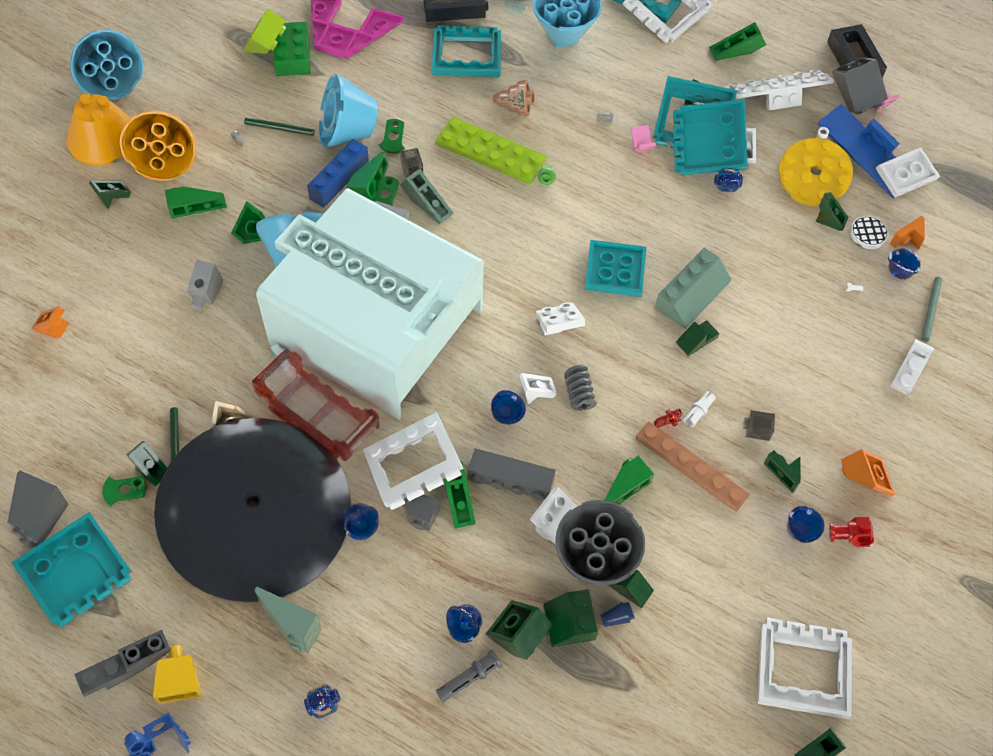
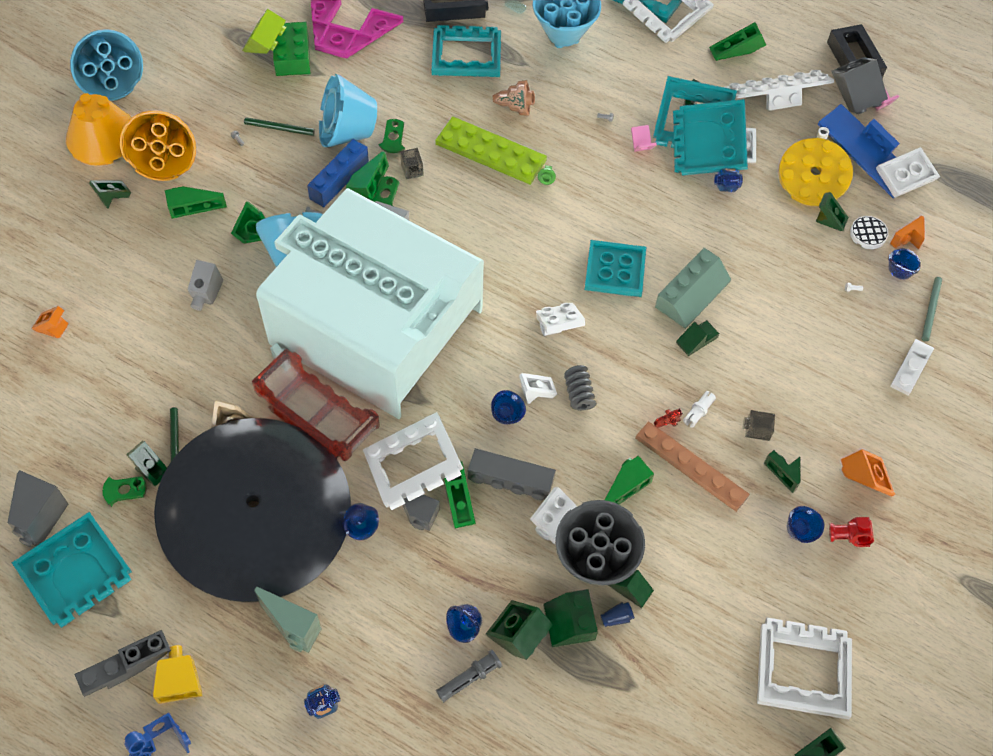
sand green slope [400,169,453,224] -> none

